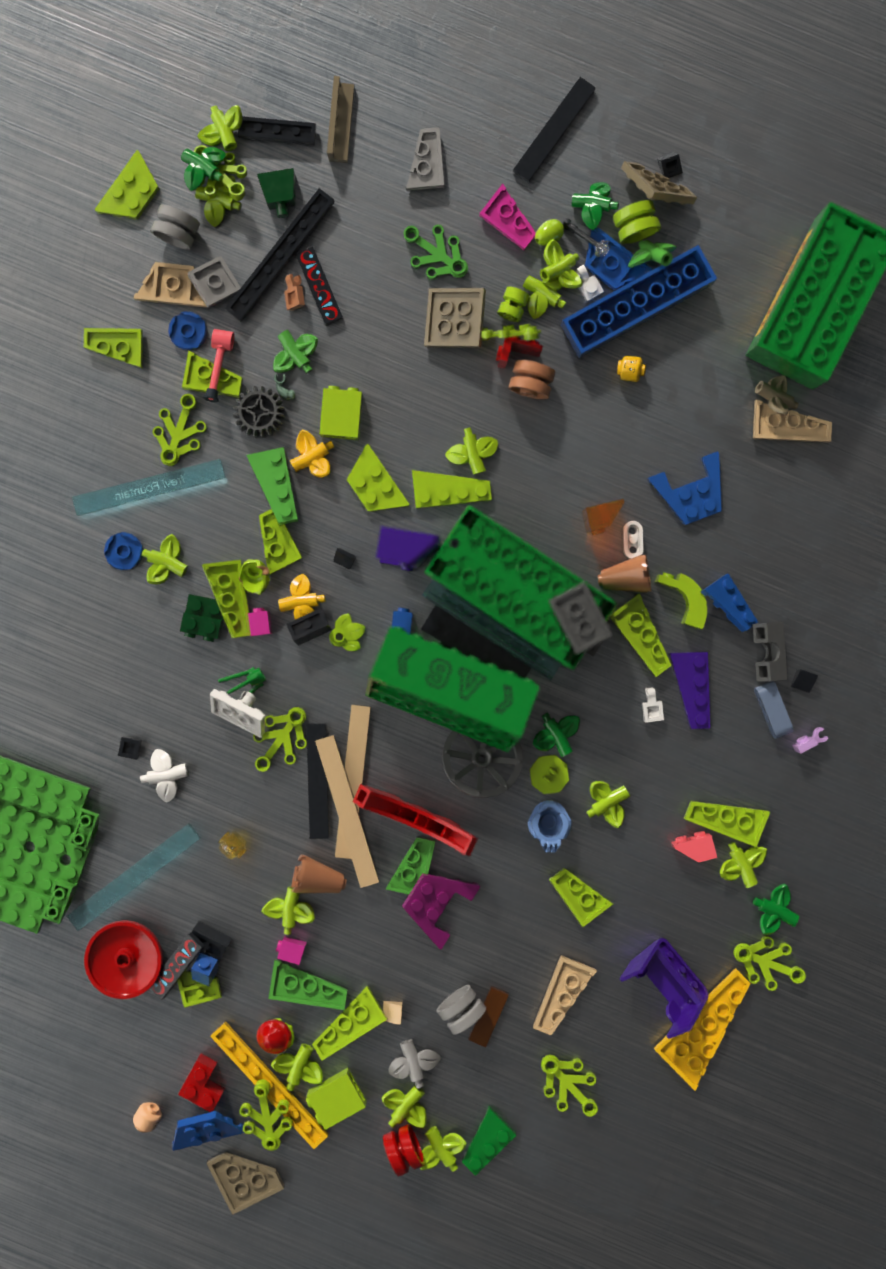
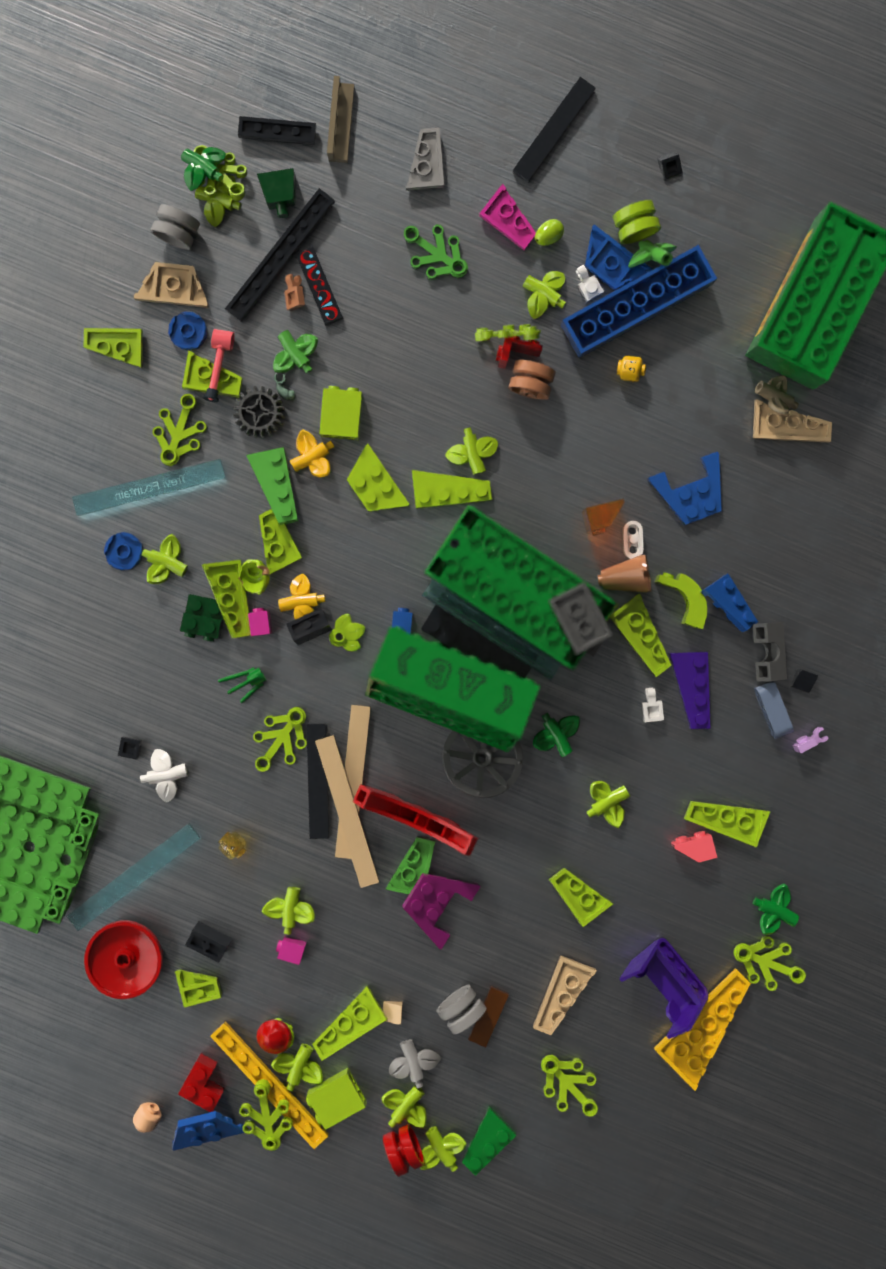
lime wing [94,150,159,220] -> none
black tile [150,932,205,1000] -> none
light grey tile [187,256,241,308] -> none
blue brick [191,953,218,986] -> none
lime plant [197,105,242,151] -> none
dark tan plate [207,1152,285,1215] -> none
white plate [210,689,265,738] -> none
bright green wing [268,959,348,1010] -> none
nougat cone [291,854,346,893] -> none
black slope [333,548,356,569] -> none
dark purple windscreen [376,526,441,572] -> none
dark tan plate [424,288,486,348] -> none
lime wheel [497,286,530,322] -> none
medium blue helmet [527,800,572,852] -> none
lime piece [530,755,569,794] -> none
lime plant [540,239,583,289] -> none
piece [563,218,610,257] -> none
green plant [572,182,619,230] -> none
dark tan plate [621,161,697,205] -> none
lime plant [720,842,767,888] -> none

